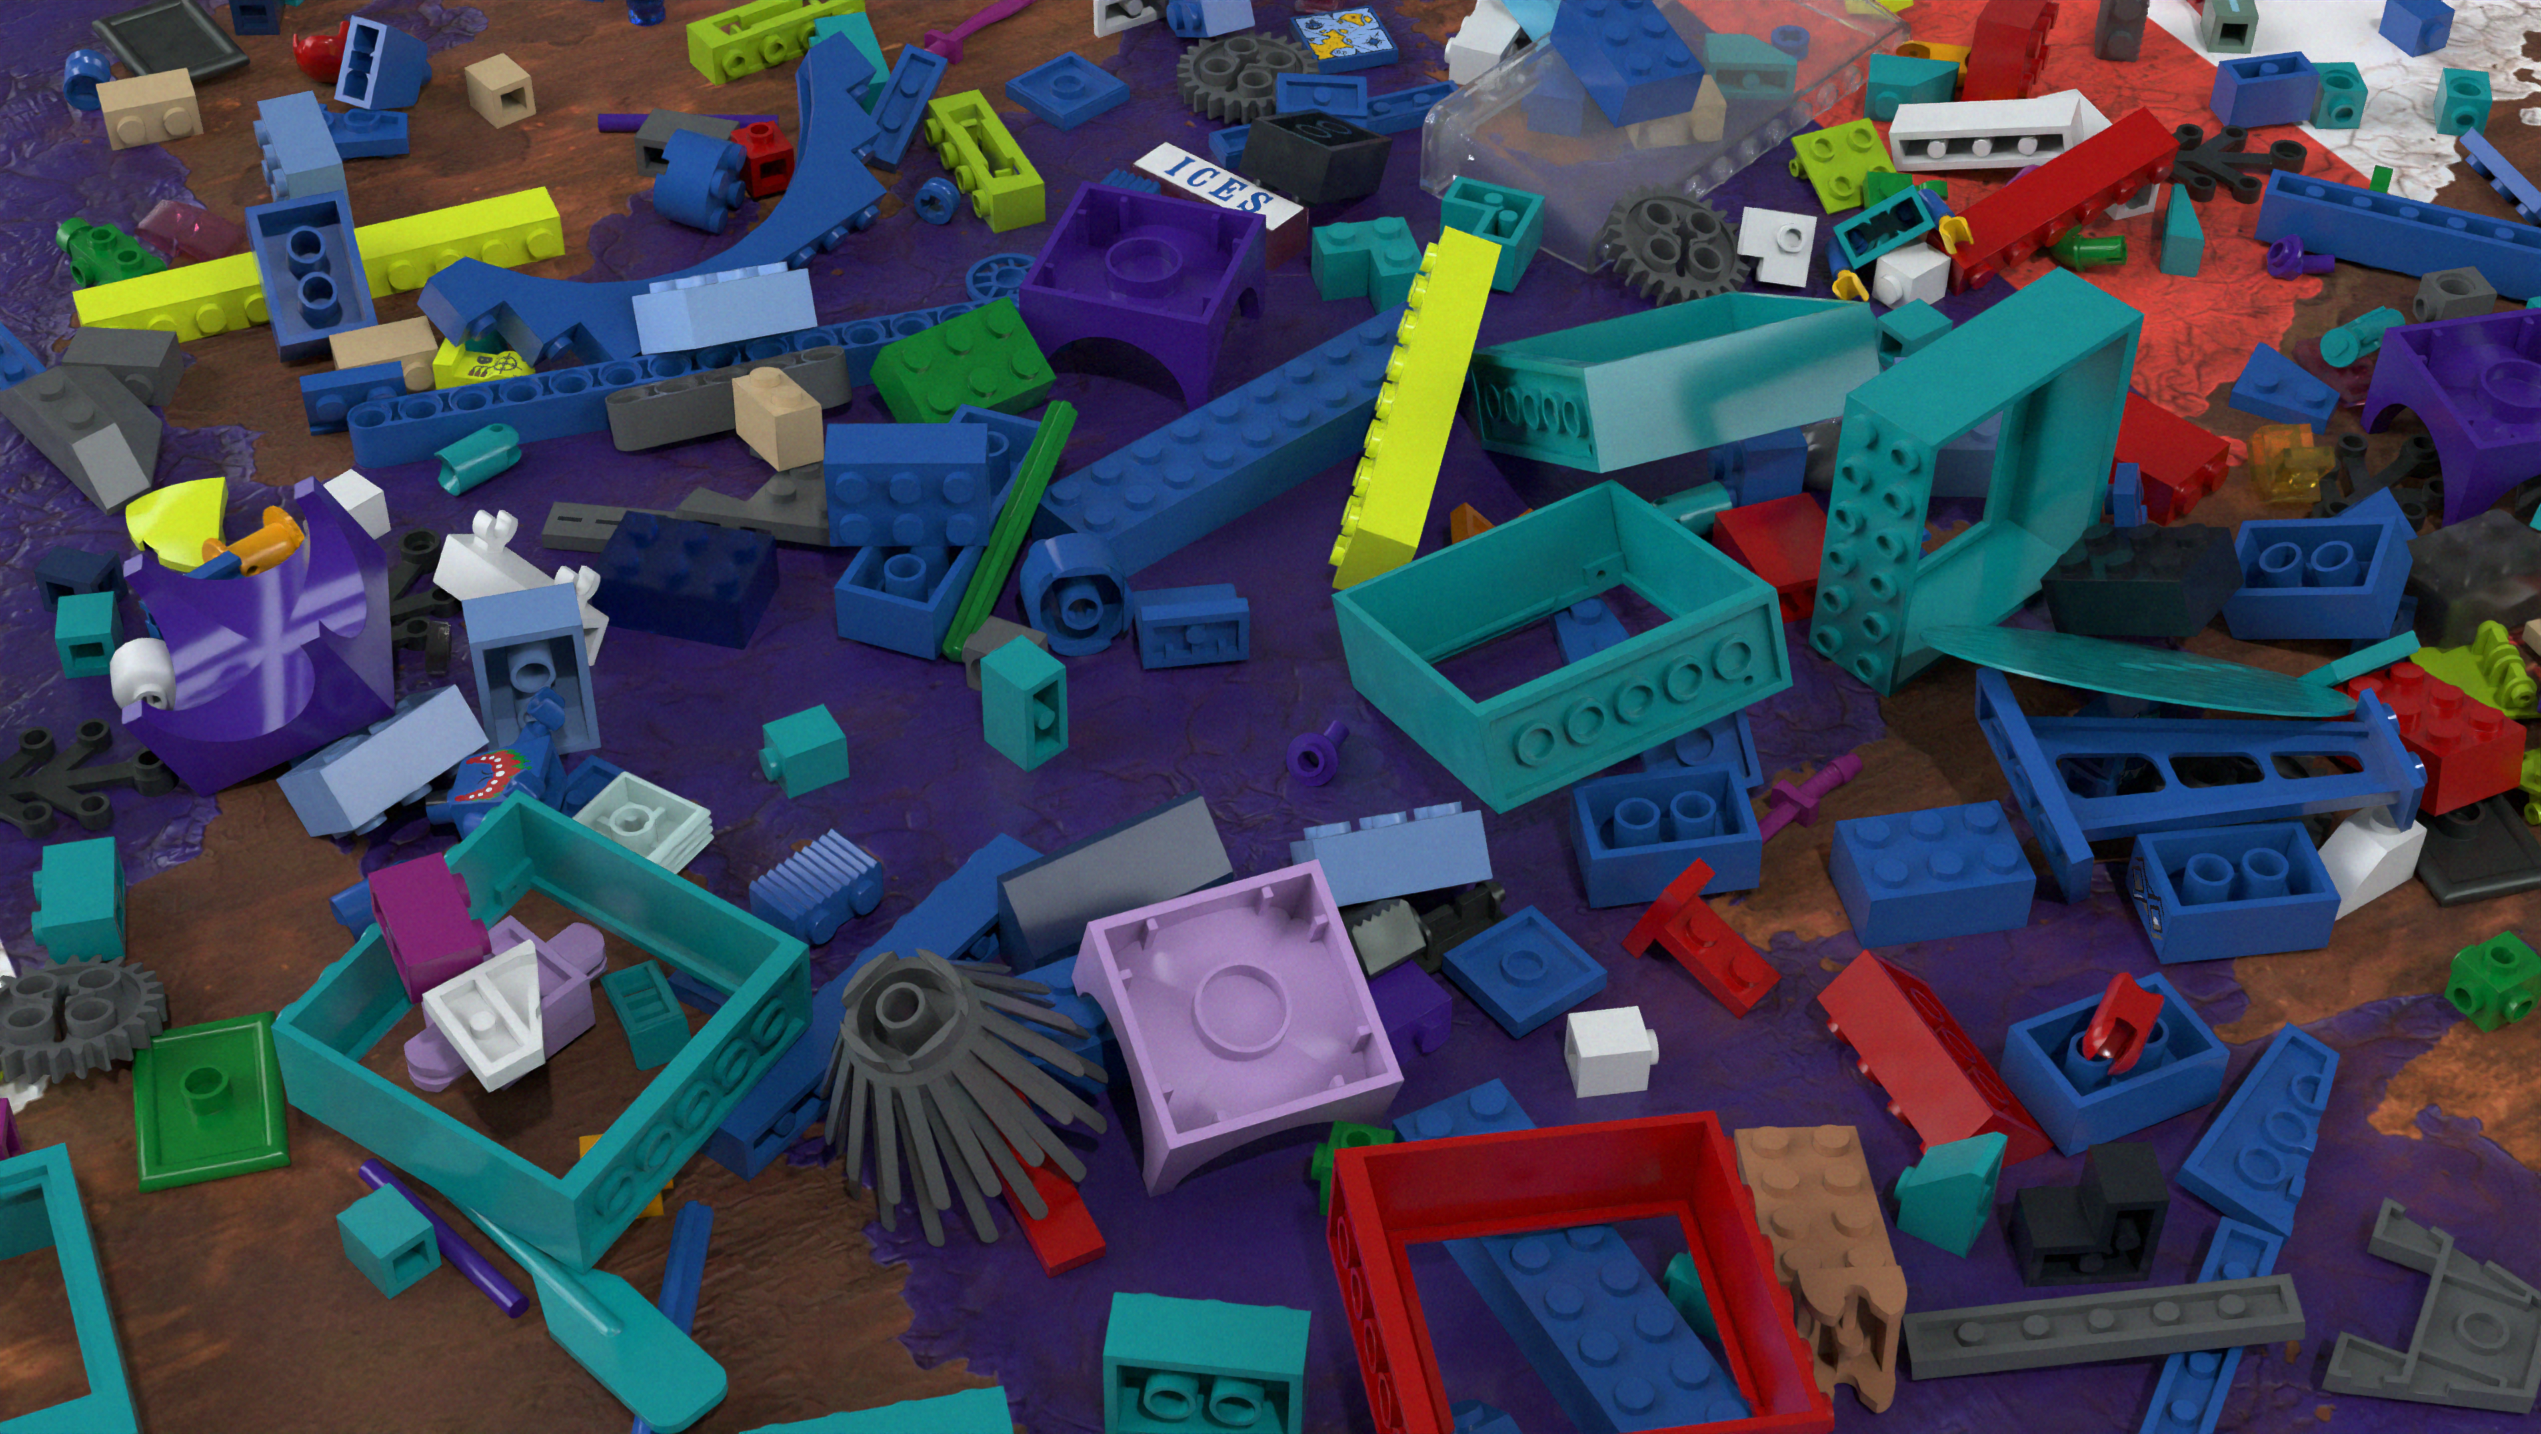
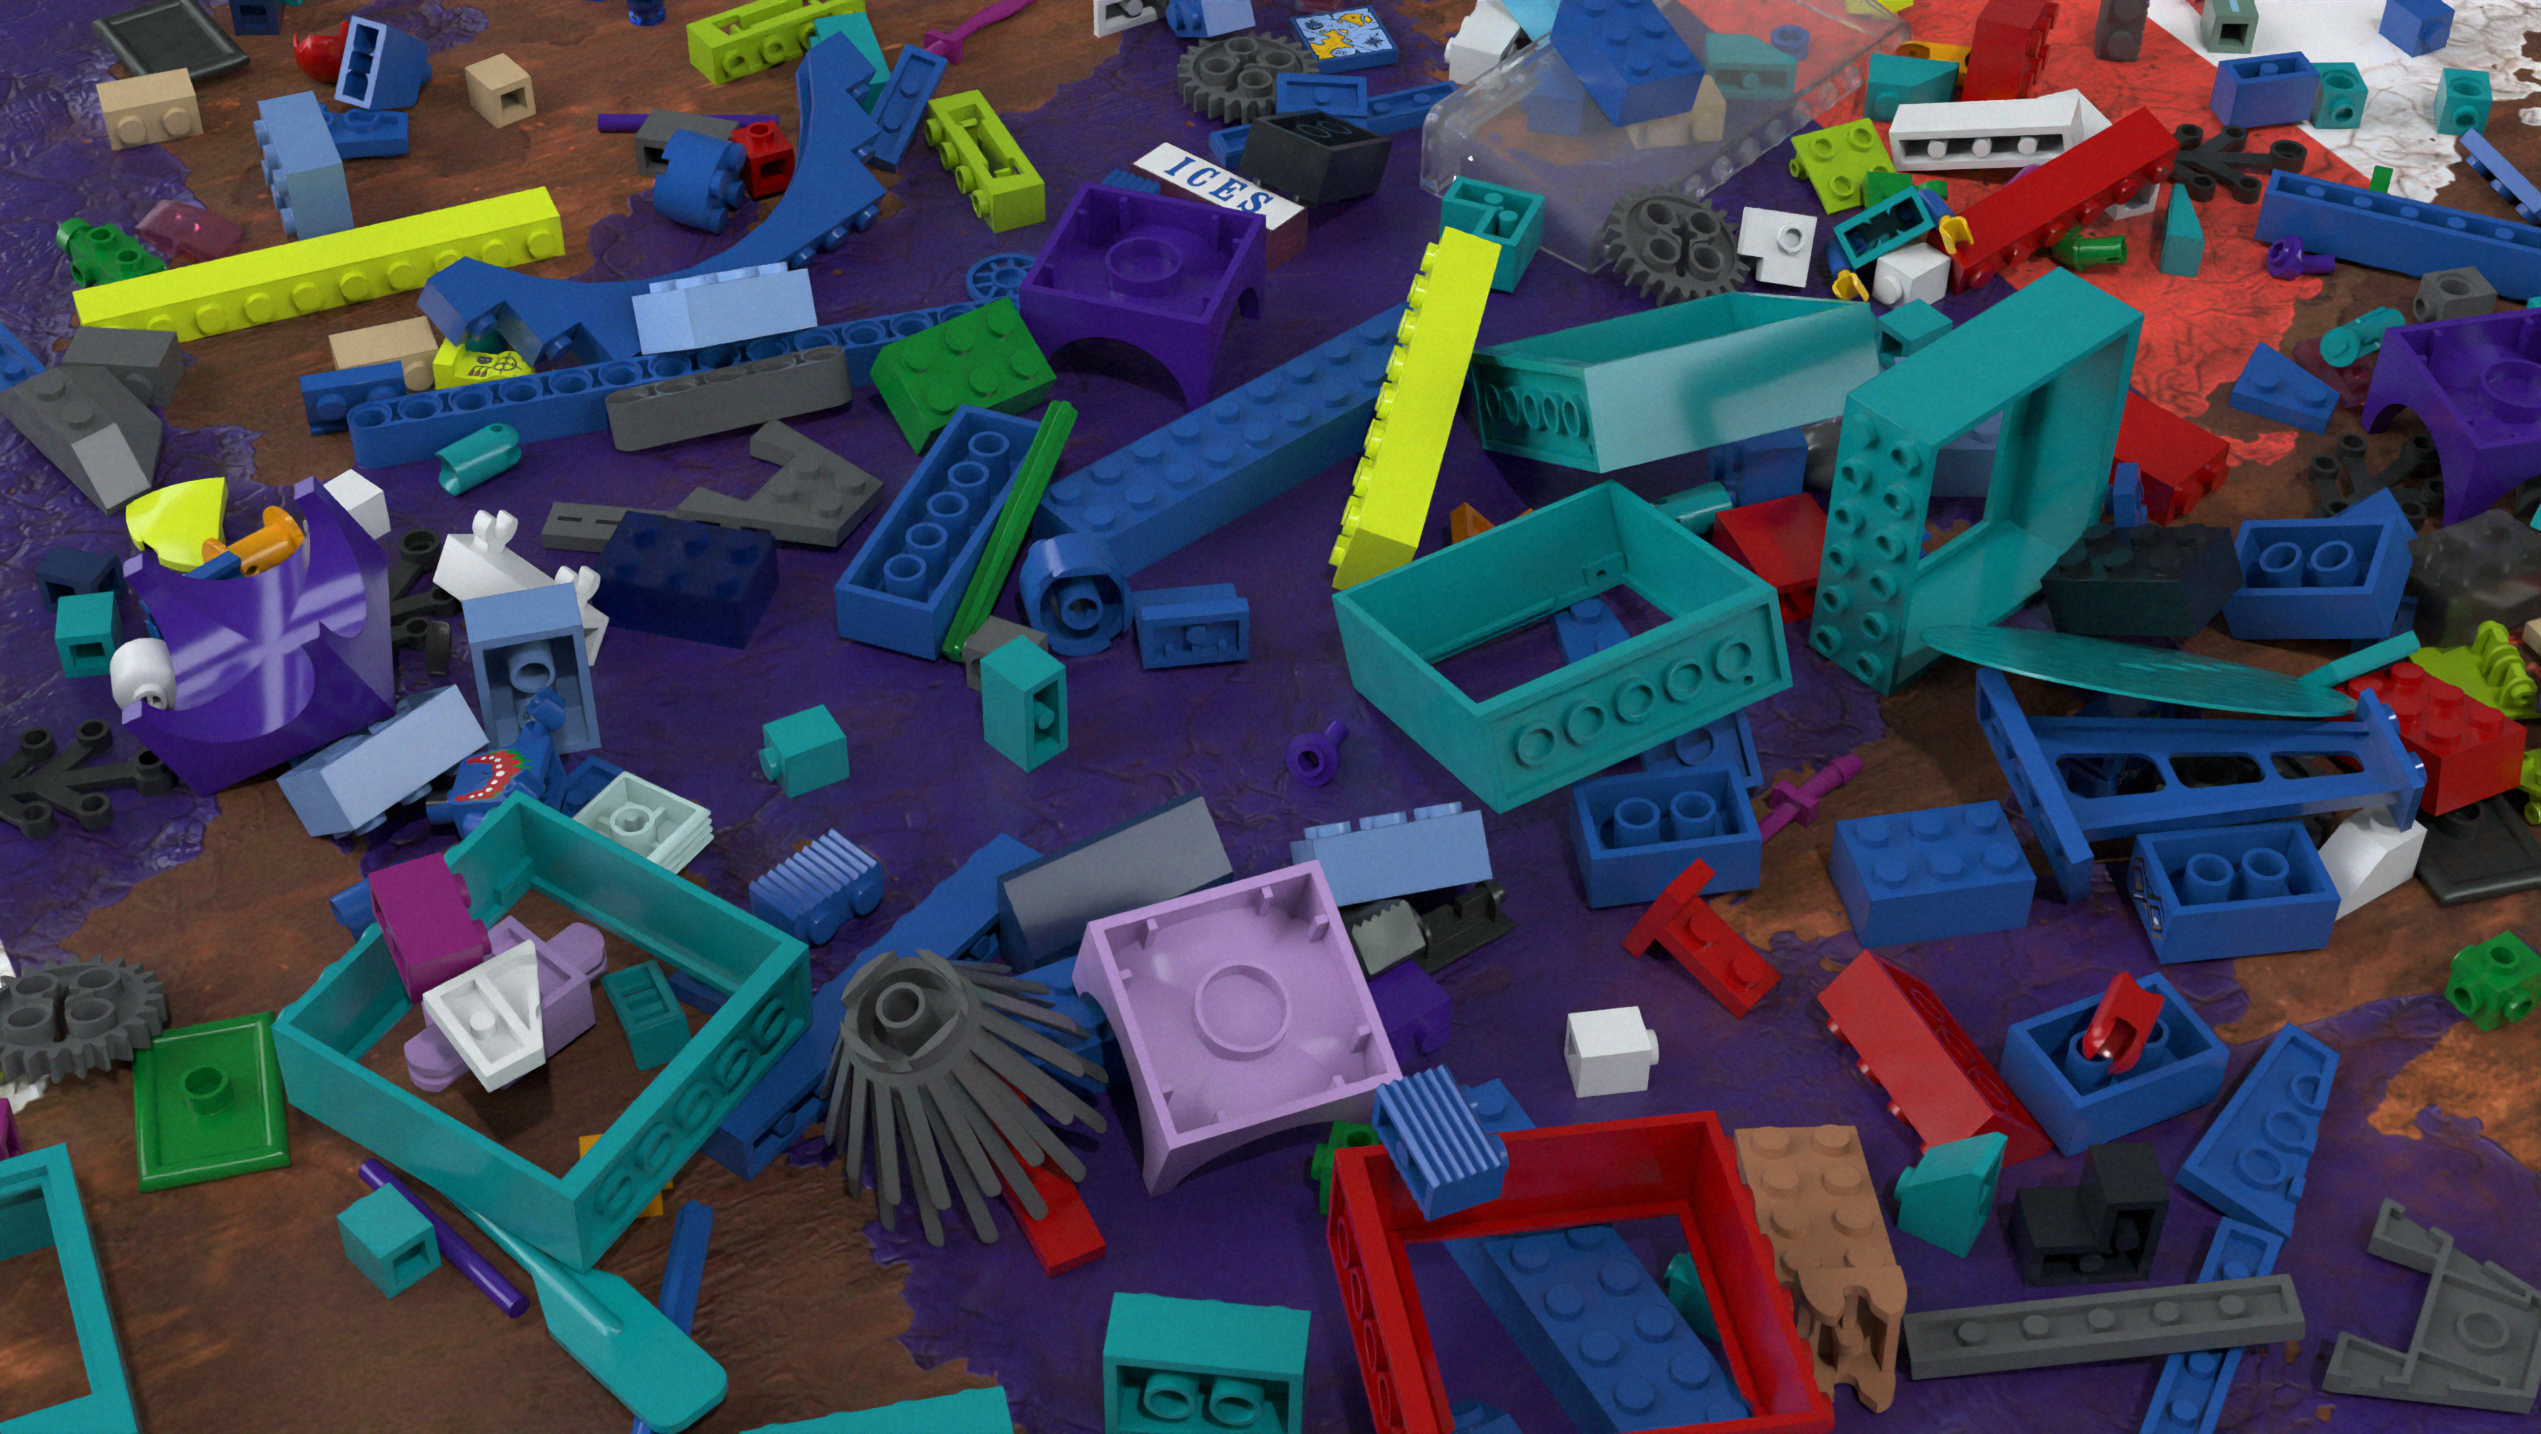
teal brick [32,836,126,965] -> none
blue wheel [63,49,111,111] -> none
blue brick [245,190,378,363] -> none
tan brick [732,367,825,472] -> none
blue brick [823,423,992,546] -> none
blue bush [914,177,961,225] -> none
blue tile [1005,51,1130,132] -> none
teal brick [1311,217,1426,315] -> none
blue plate [1442,904,1608,1039] -> none
clear yellow brick [2246,424,2336,505] -> none
none -> blue brick [1371,1064,1509,1221]

